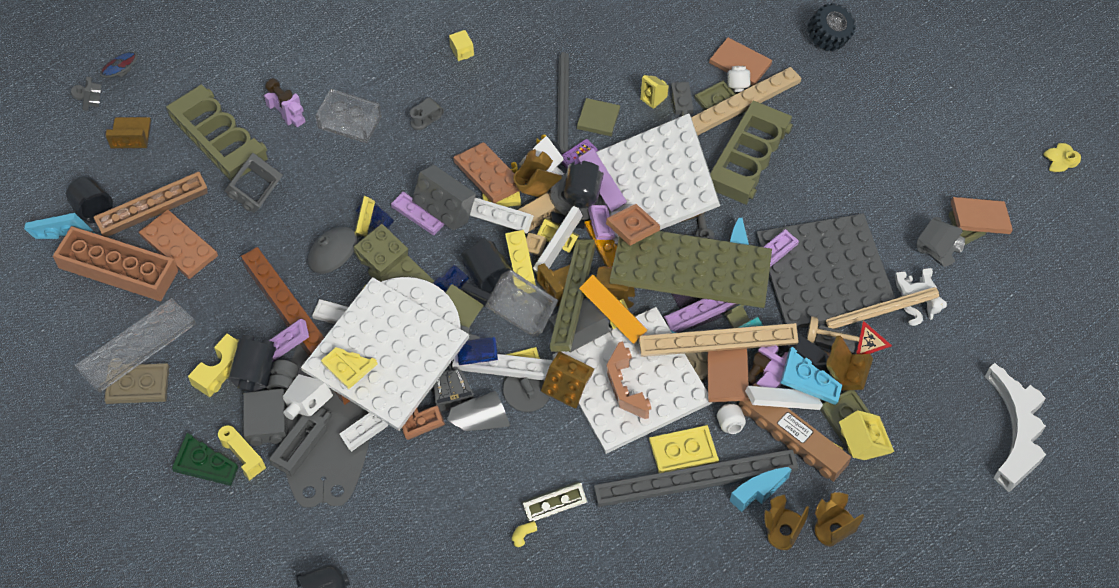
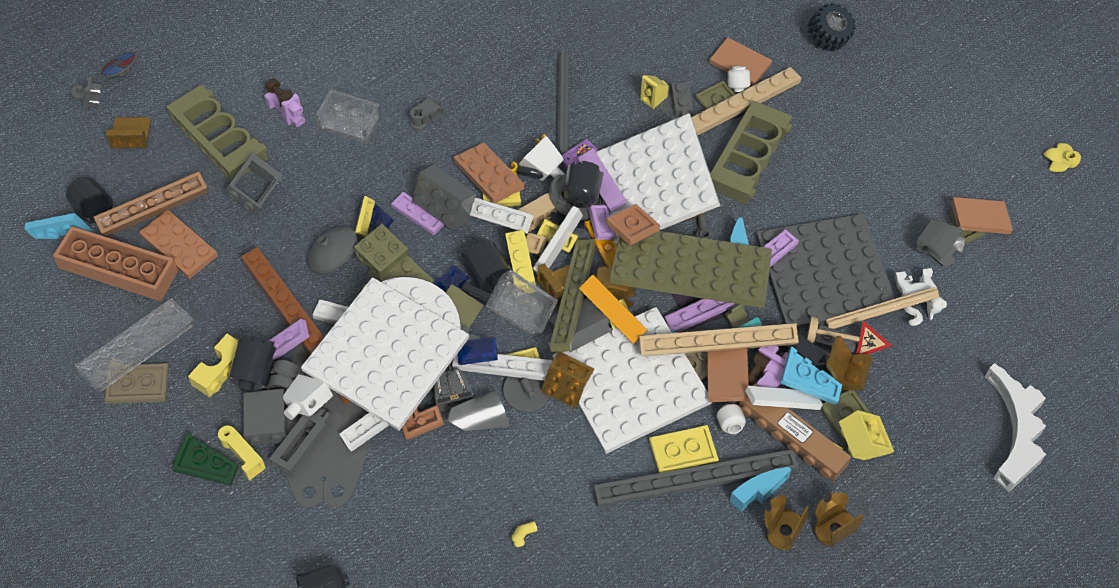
light yellow wing [321,347,378,390] -> none
light yellow brick [449,30,474,61] -> none
pearl gold piece [513,149,562,197] -> none
slope [521,482,587,523] -> none
olive tile [577,98,620,137] -> none
nougat slope [606,341,651,419] -> none

